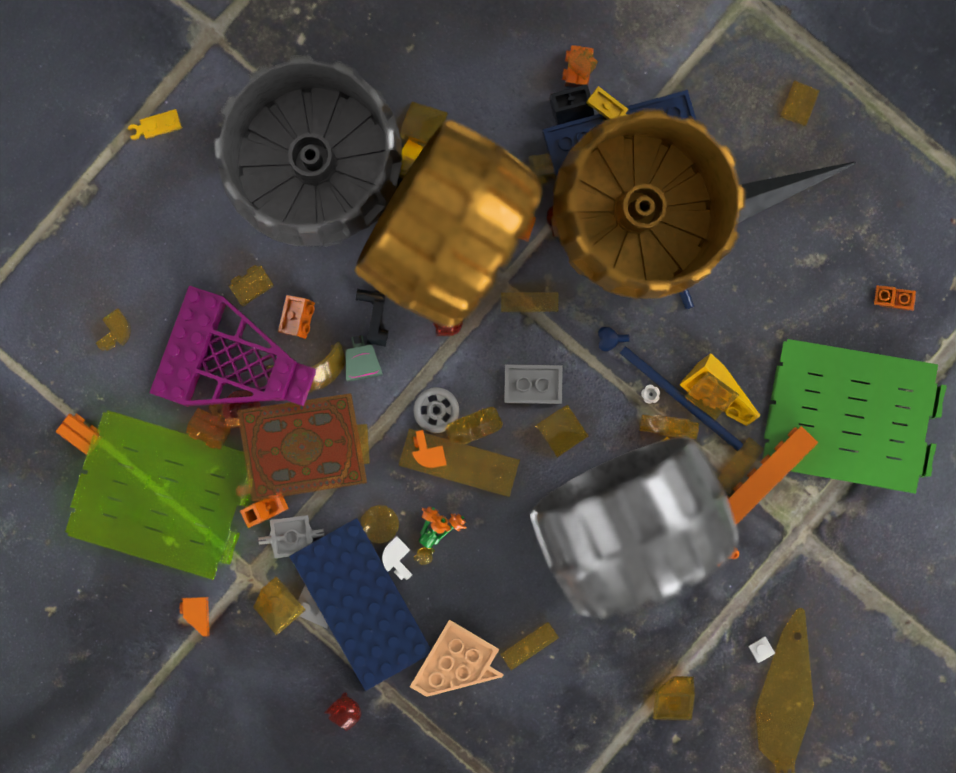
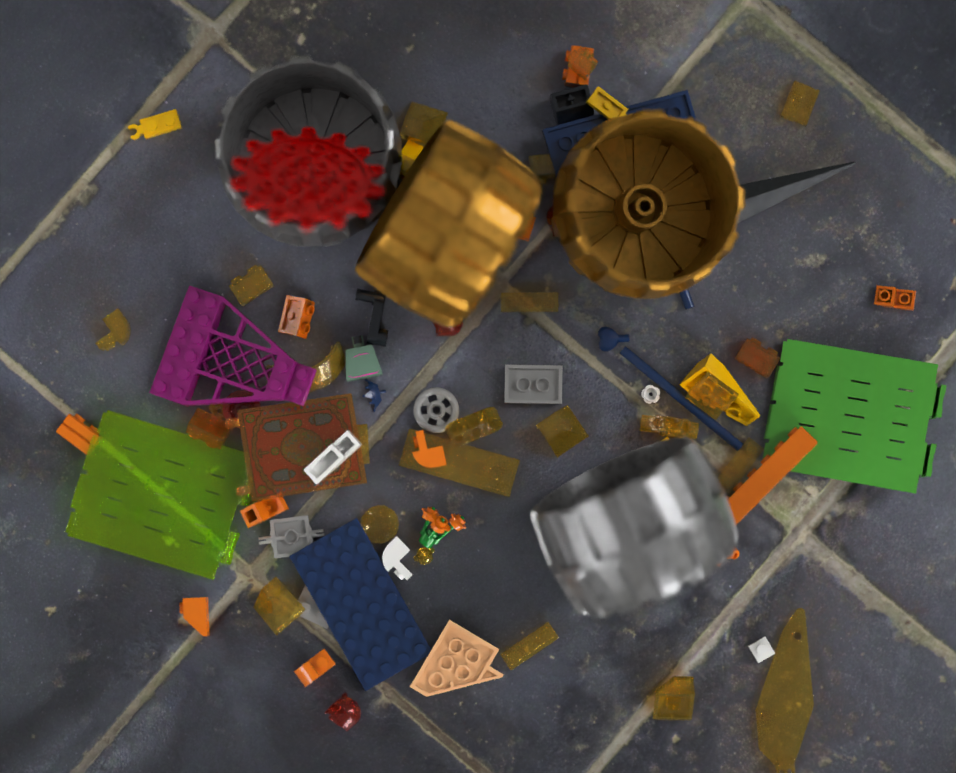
none -> red plate [230,127,385,231]
none -> orange brick [294,648,336,687]
none -> white slope [304,430,363,484]
none -> dark blue piece [362,379,386,412]
none -> clear orange brick [734,337,780,379]

